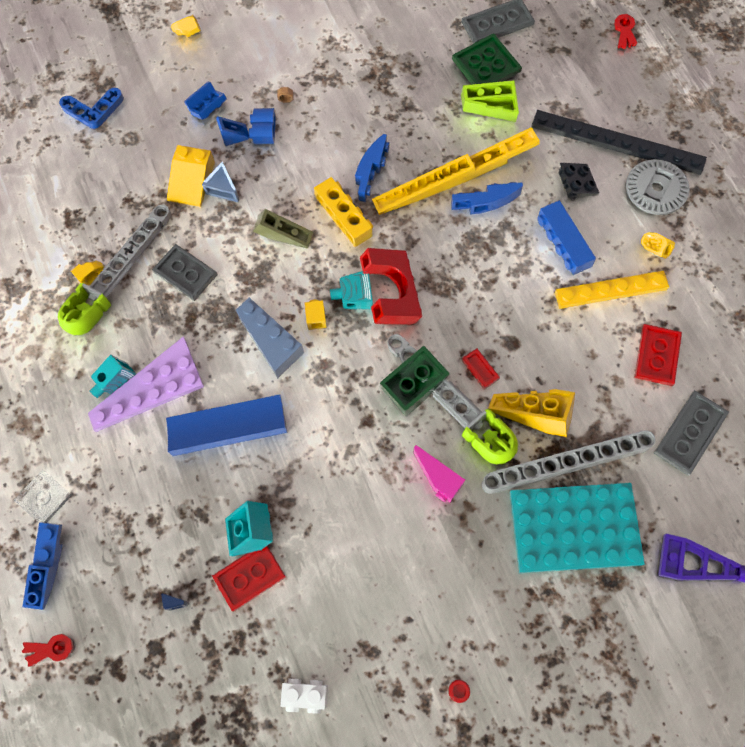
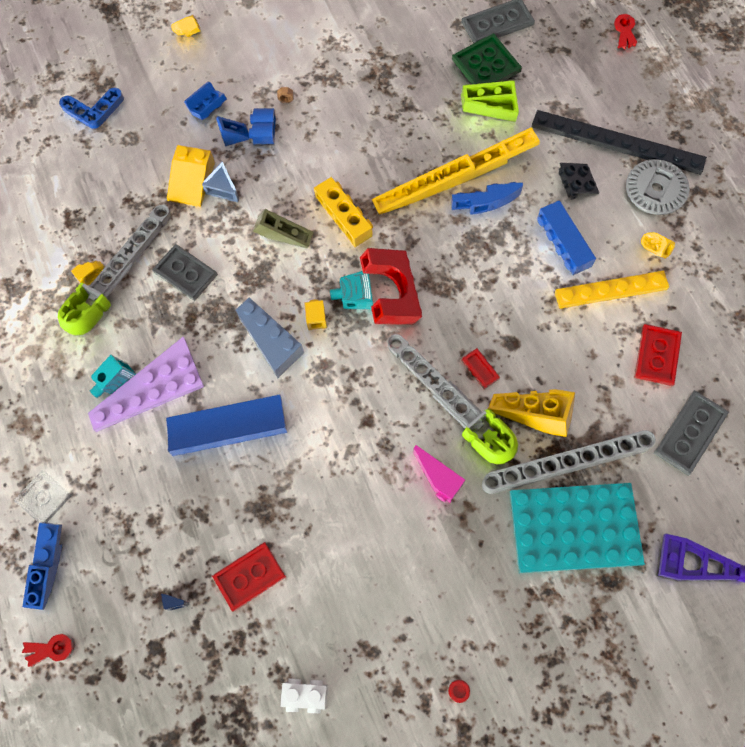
teal slope [225,501,273,556] -> none
blue slope [355,134,390,202] -> none
dark green slope [380,346,450,417] -> none

